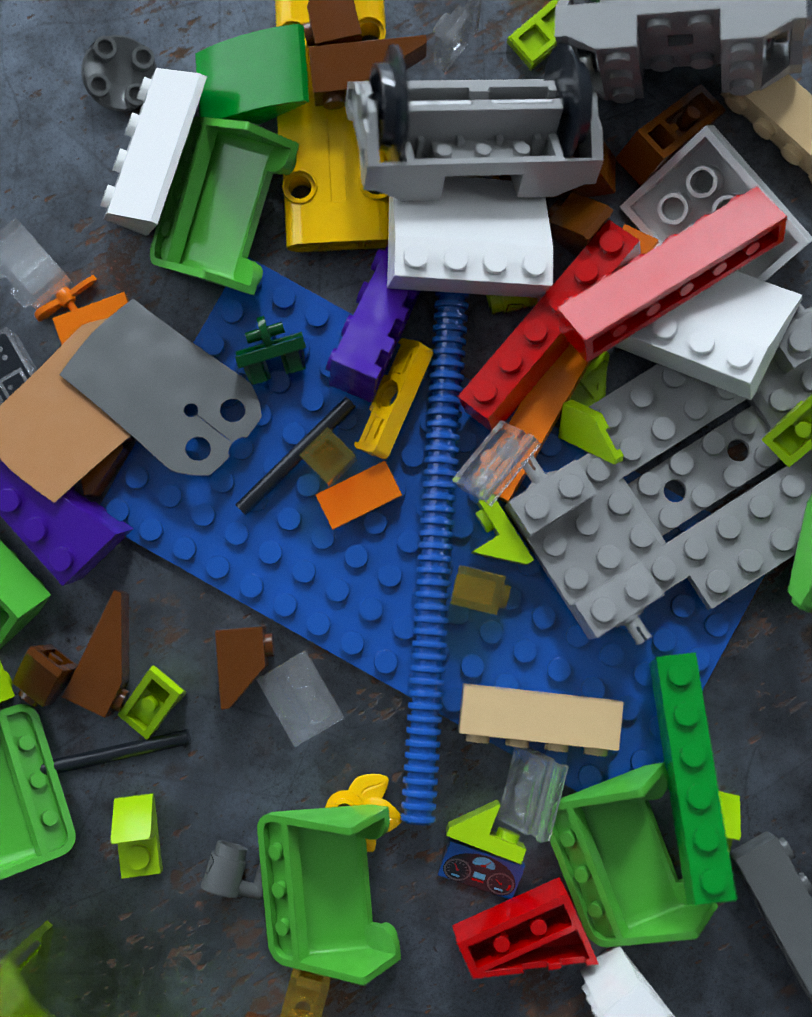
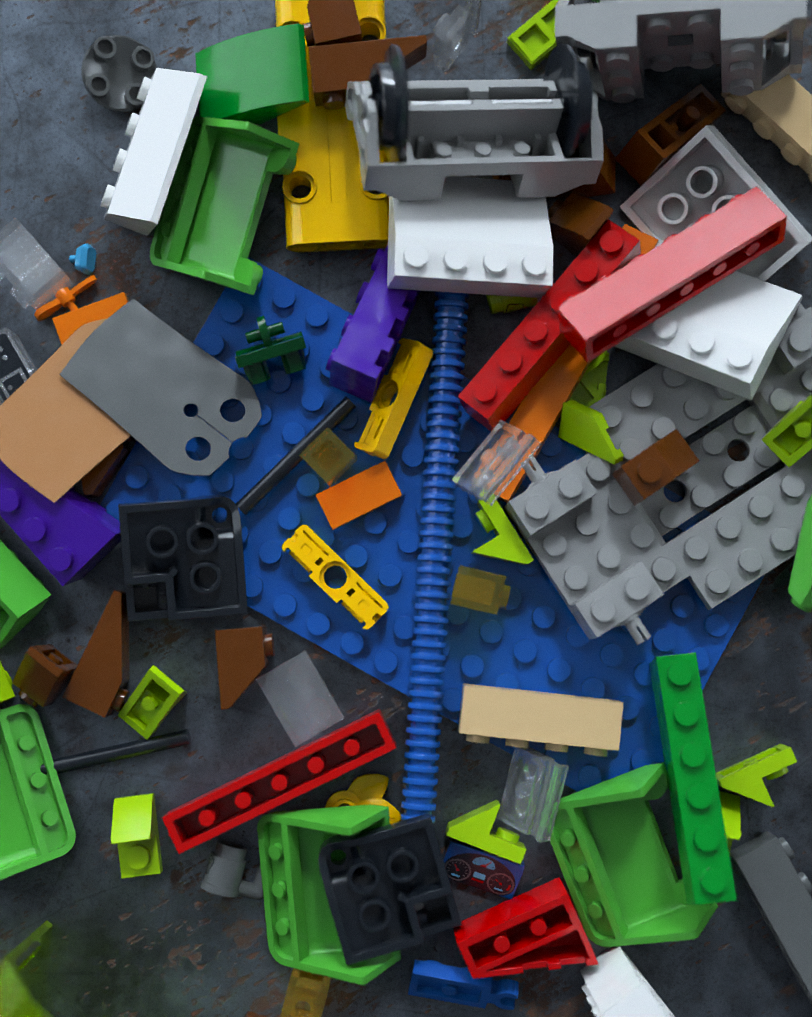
none -> dark azure rock [69,243,96,275]
none -> black slope [118,495,248,622]
none -> red brick [162,709,397,854]
none -> yellow piece [282,525,389,630]
none -> black slope [318,813,462,966]
none -> blue plate [408,960,519,1010]
none -> reddish brown slope [612,429,699,506]
none -> lime slope [716,743,797,807]

